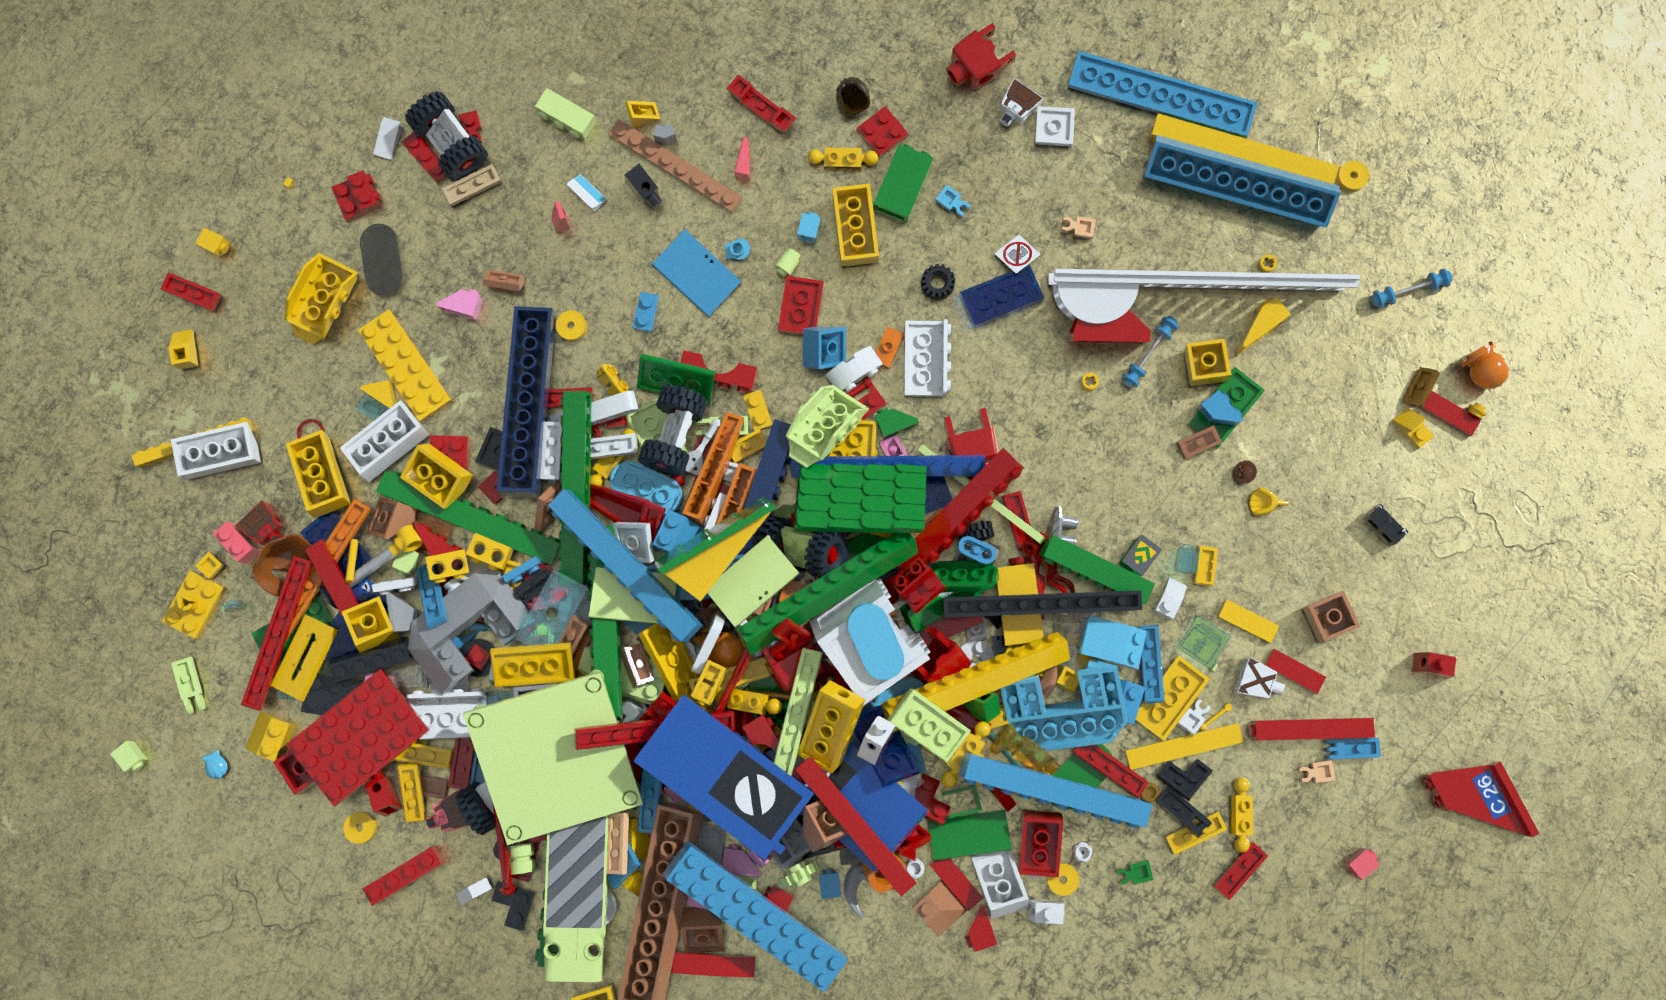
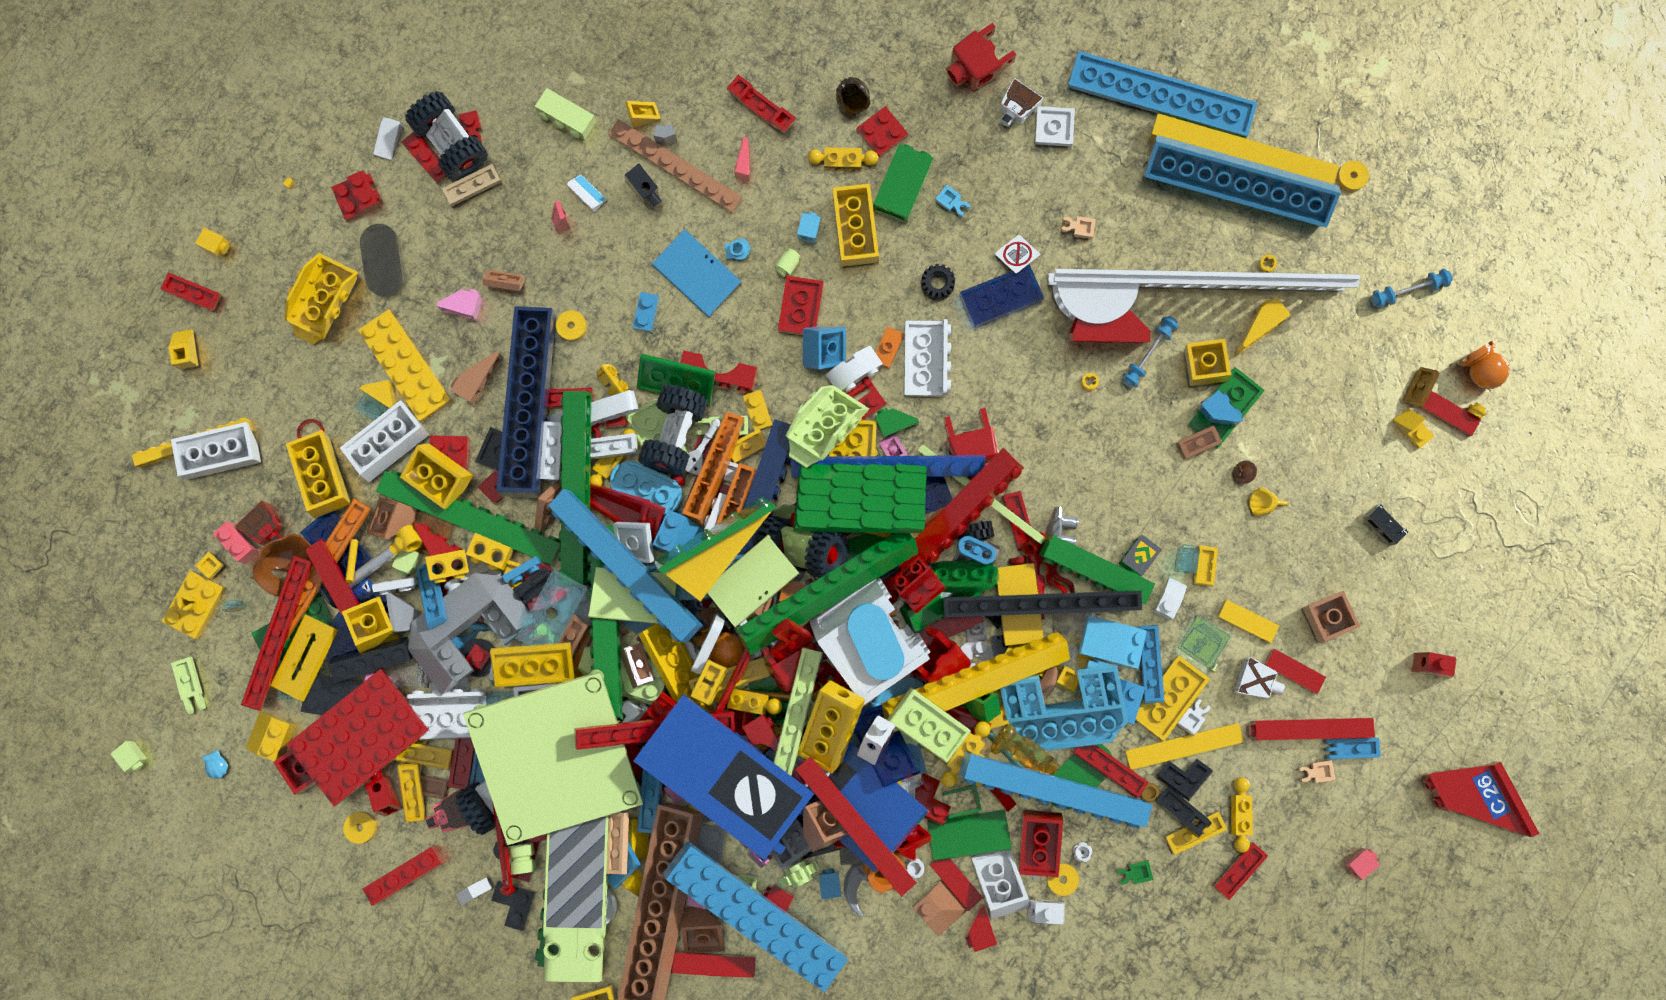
bright pink slope [722,844,762,877] -> none
yellow hinge [1199,703,1232,731] -> none
none -> nougat slope [450,351,503,405]

